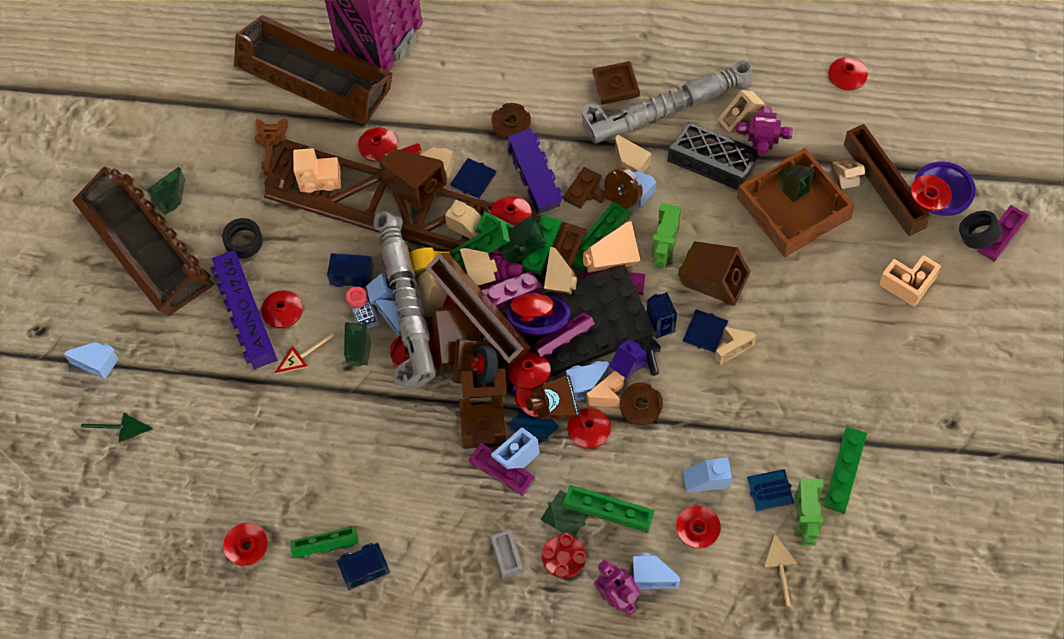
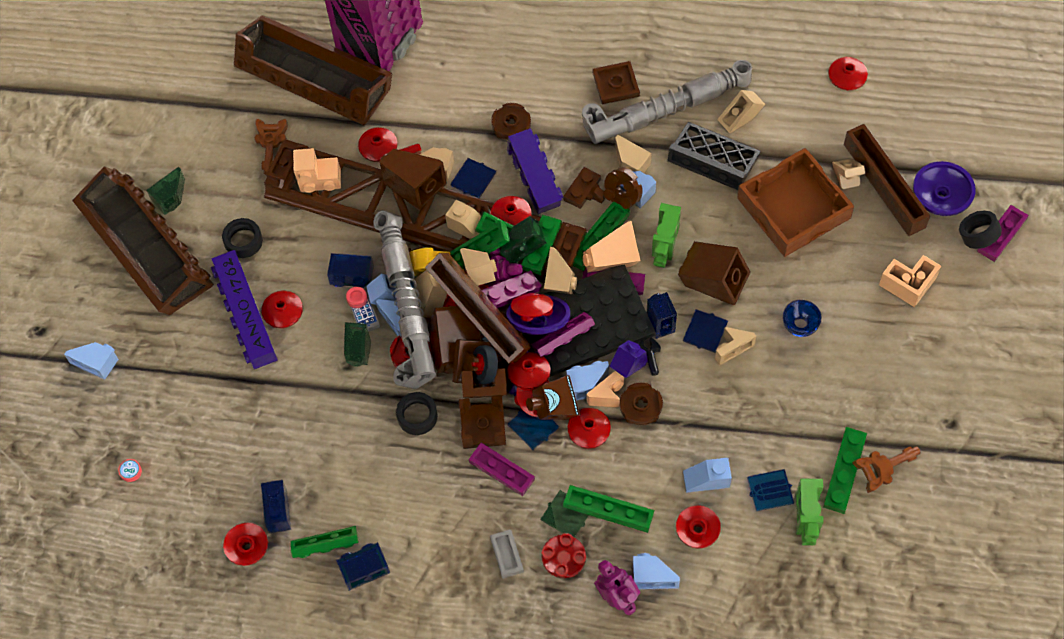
dark green piece [81,413,153,442] -> none
piece [274,333,334,375] -> none
light blue slope [491,428,540,469] -> none
magenta piece [736,106,793,155] -> none
tan piece [764,534,798,607] -> none
slope [778,165,814,202] -> none
red dish [910,175,952,211] -> none
none -> tile [118,459,142,482]
none -> clear blue brick [261,480,291,533]
none -> black tyre [396,392,438,435]
none -> clear blue piece [783,300,822,337]
none -> dark orange piece [852,446,921,493]

